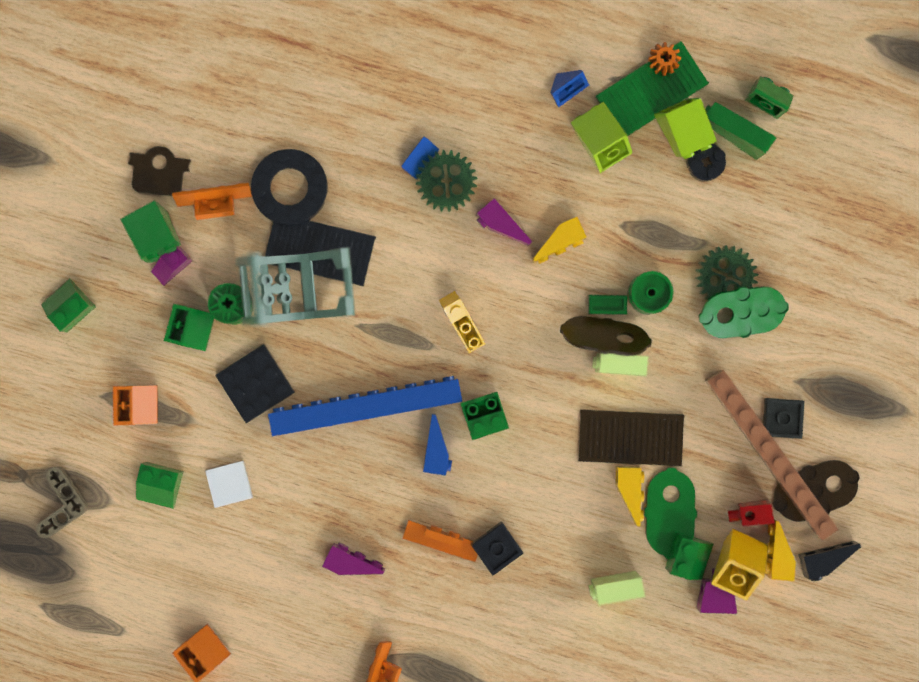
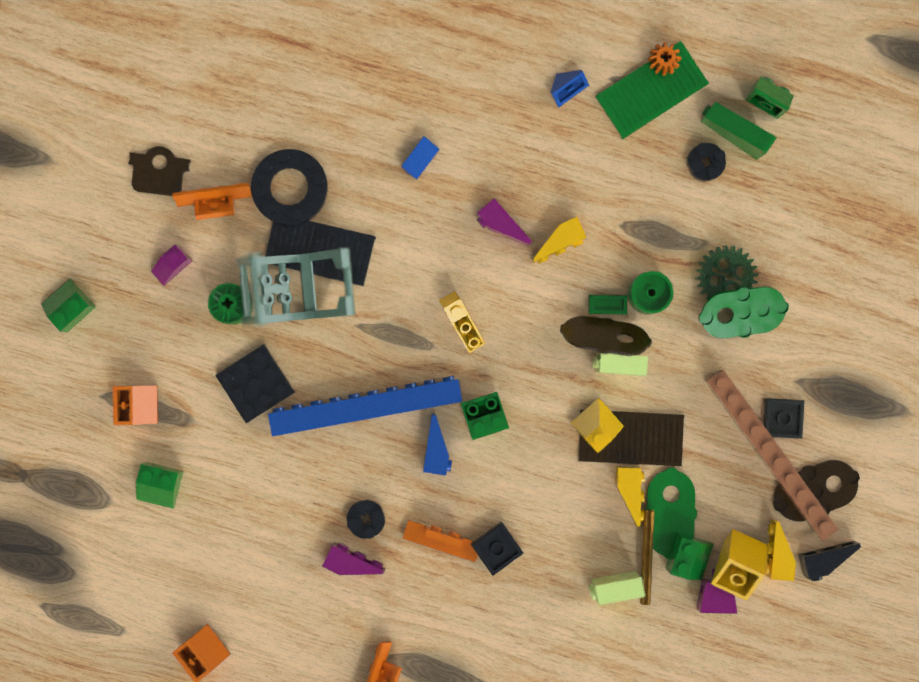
dark tan beam [36,467,88,538] -> none
green slope [120,200,181,263] -> none
green slope [164,303,214,351] -> none
white tile [205,461,253,508] -> none
clear green gear [415,150,477,212] -> none
lime slope [571,102,633,173] -> none
lime slope [654,98,717,159] -> none
red torso [727,499,775,526] -> none
none -> black plate [347,500,385,539]
none -> yellow slope [570,397,624,453]
none -> pearl gold axle [640,509,654,605]

